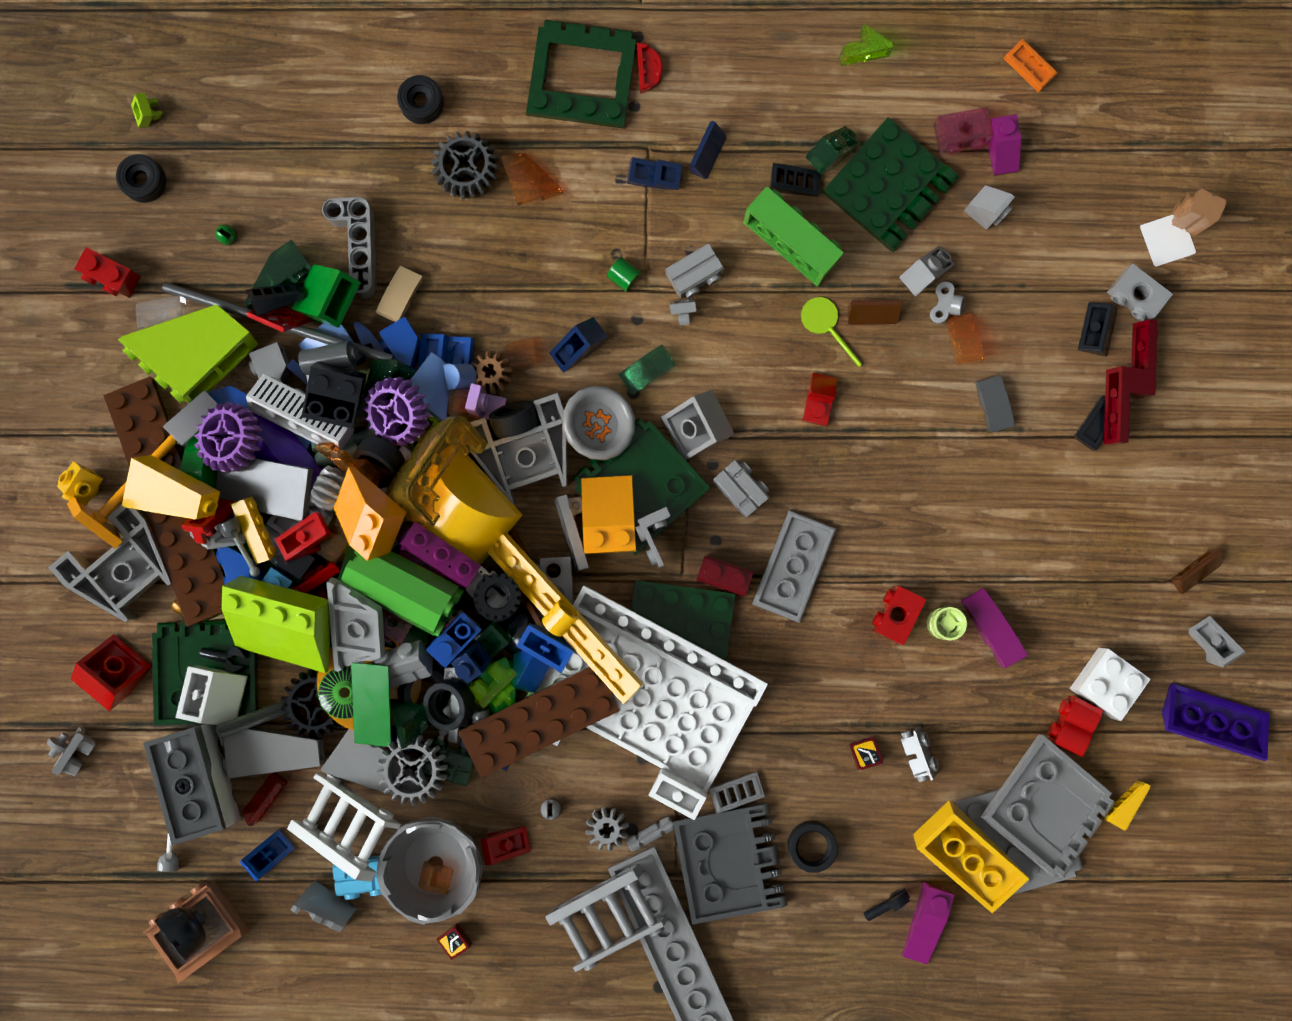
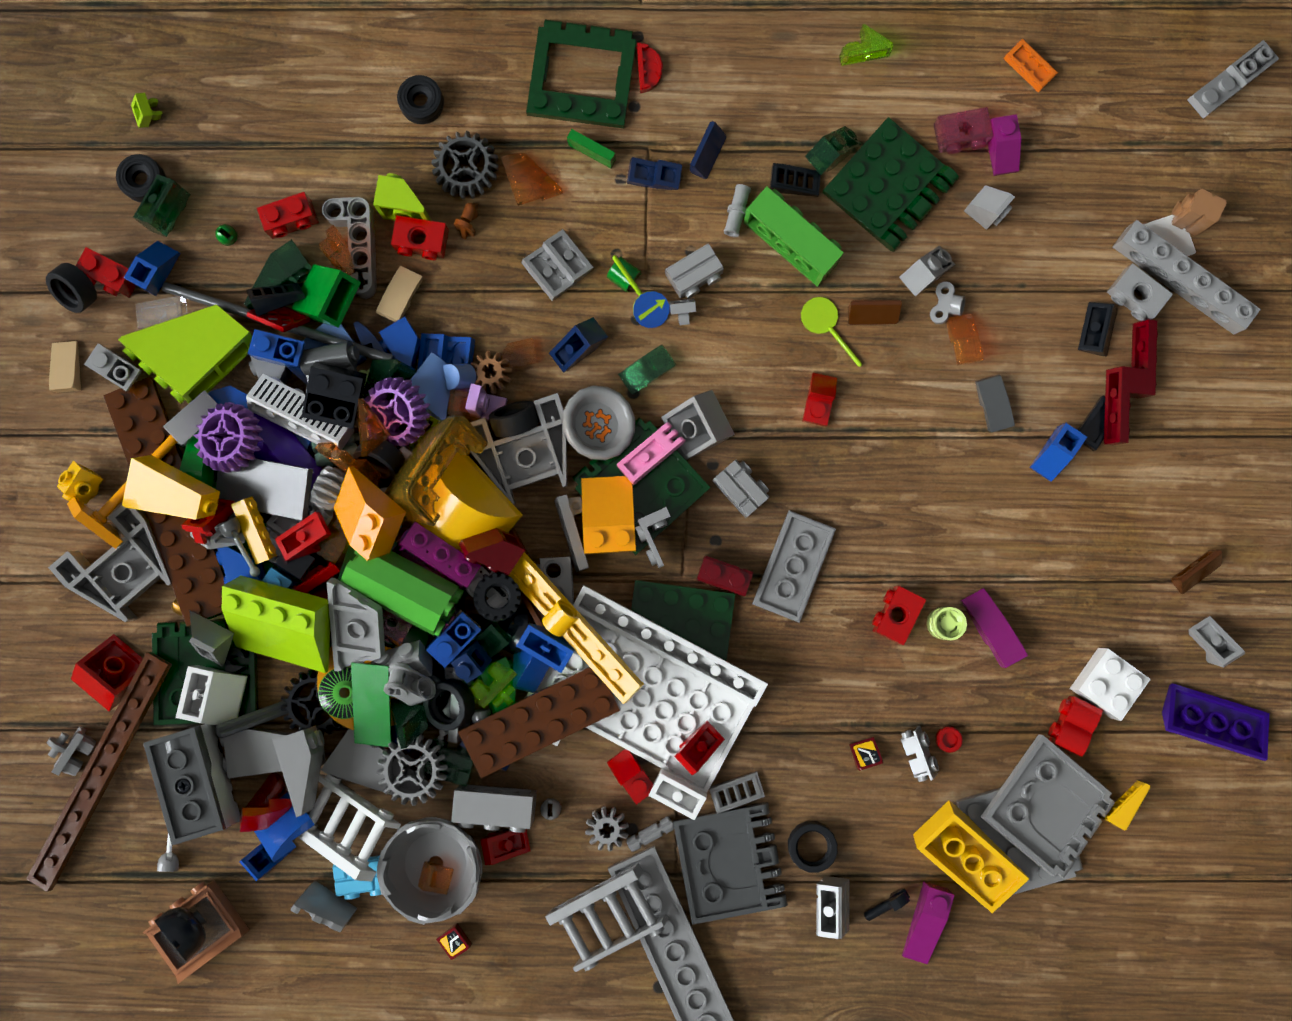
none -> reddish brown plate [26,652,172,892]
none -> black tyre [46,263,97,313]
none -> tan slope [49,341,81,393]
none -> light grey slope [84,343,142,392]
none -> blue slope [124,241,181,296]
none -> clear green brick [133,175,191,237]
none -> light grey slope [189,610,234,666]
none -> red slope [240,799,292,832]
none -> blue slope [248,329,305,367]
none -> blue slope [254,792,315,862]
none -> red brick [257,192,319,239]
none -> light grey slope [273,726,325,817]
none -> clear orange slope [319,225,354,275]
none -> clear orange slope [357,399,391,456]
none -> lime slope [373,173,431,221]
none -> light grey piece [383,663,436,706]
none -> red brick [391,215,449,261]
none -> light grey brick [451,784,537,833]
none -> dark orange piece [454,202,479,240]
none -> dark red slope [459,528,525,575]
none -> light grey slope [522,229,594,301]
none -> green tile [567,129,616,169]
none -> red slope [607,749,654,805]
none -> blue piece [612,255,670,328]
none -> bright pink hinge [617,422,686,485]
none -> red slope [674,721,725,775]
none -> light grey pin [724,184,751,237]
none -> light grey brick [816,876,849,939]
none -> red tile [935,726,963,753]
none -> blue slope [1029,423,1087,482]
none -> light grey brick [1112,220,1261,335]
none -> light grey slope [1187,40,1279,119]

